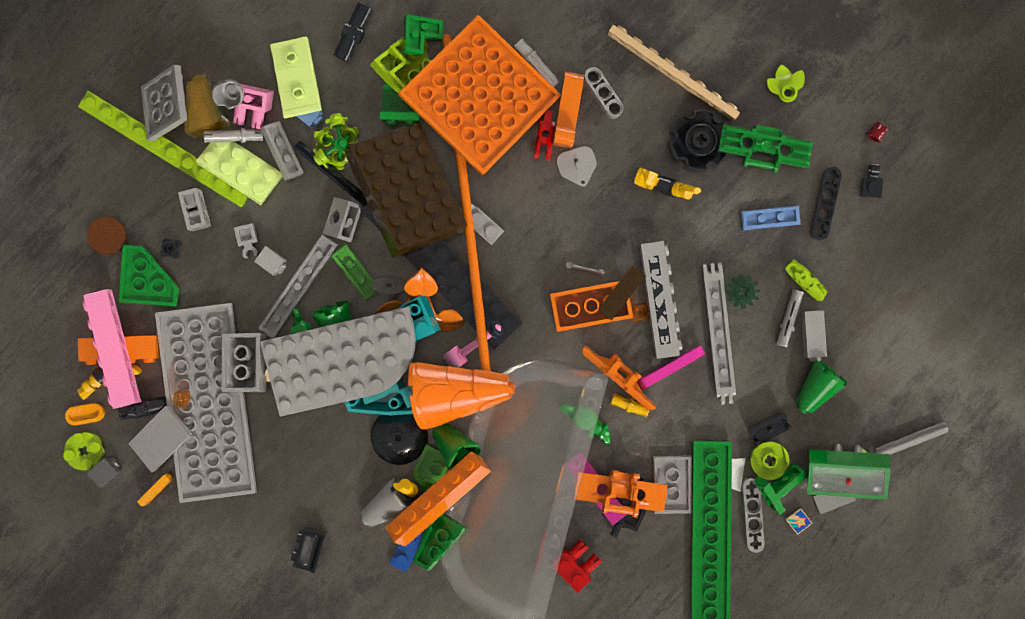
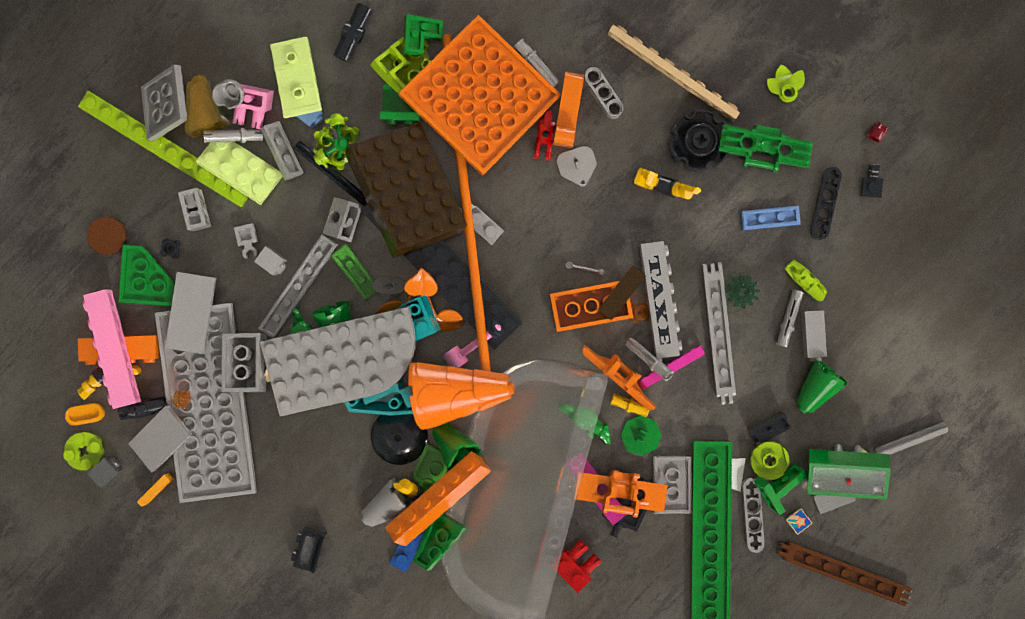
none -> light grey tile [165,272,216,354]
none -> green piece [620,415,662,456]
none -> light grey axle [625,338,674,381]
none -> reddish brown hinge [776,541,914,607]

